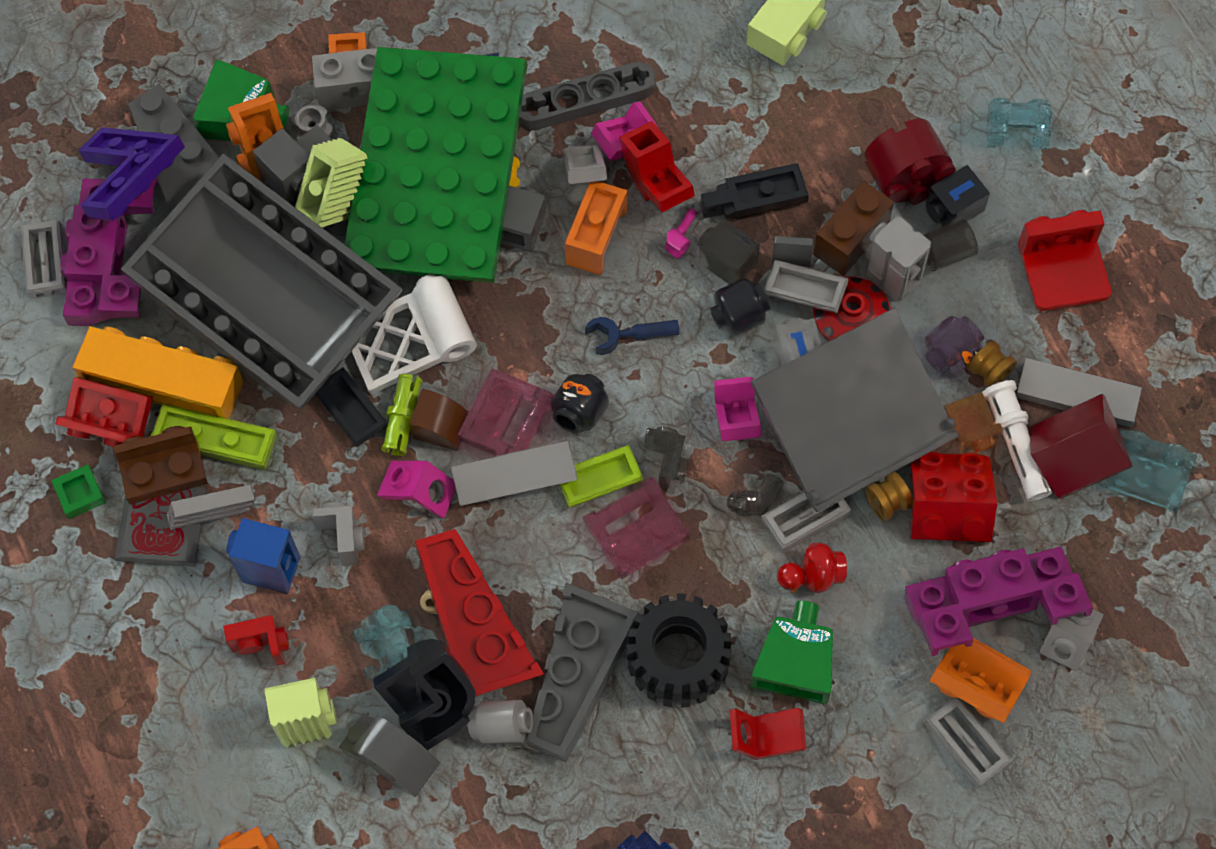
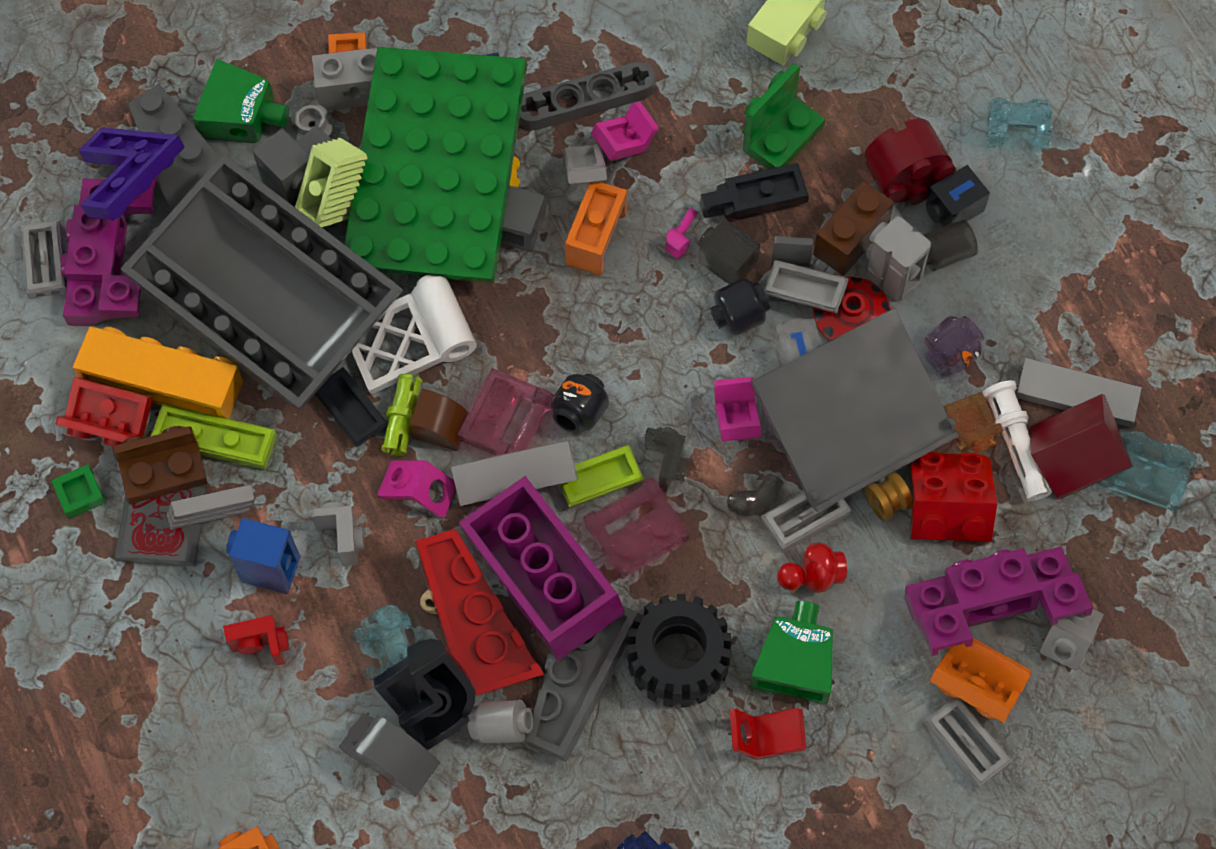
orange bracket [226,93,283,182] -> none
yellowish green brick [265,678,337,748] -> none
dark blue piece [585,317,679,355] -> none
red brick [619,121,695,213] -> none
pearl gold wheel [967,340,1018,387] -> none
red bracket [1018,210,1112,311] -> none
none -> magenta brick [458,476,625,661]
none -> green bracket [742,63,825,169]

